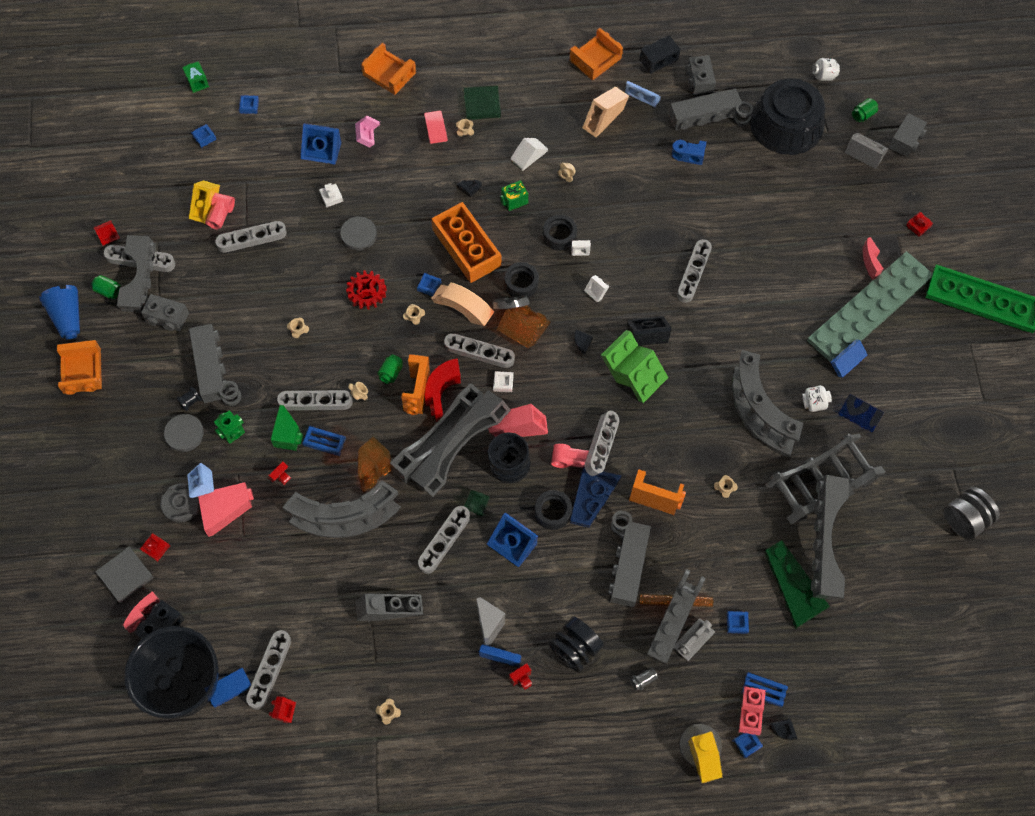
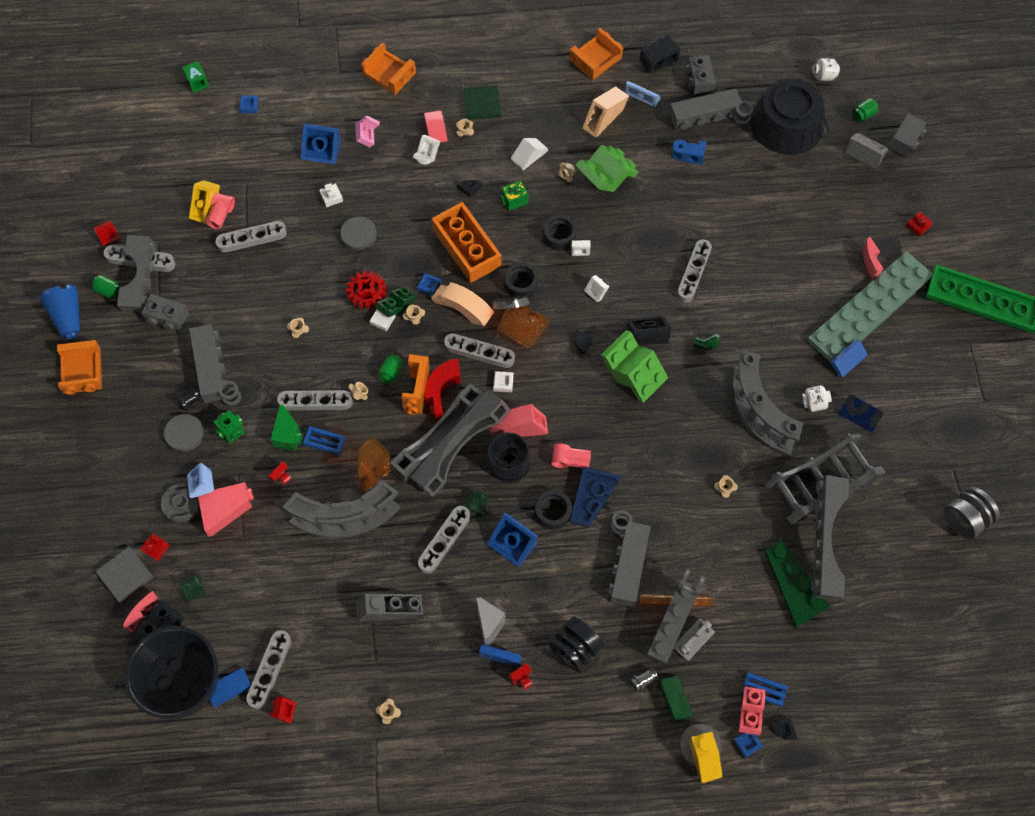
blue tile [191,124,217,148] -> none
light grey beam [585,411,619,476] -> none
orange panel [629,469,686,515] -> none
blue tile [727,611,749,634] -> none
none -> clear green tile [180,575,207,602]
none -> white tile [370,310,395,331]
none -> dark green slope [375,286,416,318]
none -> white bracket [413,135,440,165]
none -> bright green bracket [576,145,639,192]
none -> dark green slope [659,676,693,723]
none -> dark green arm [693,334,721,351]

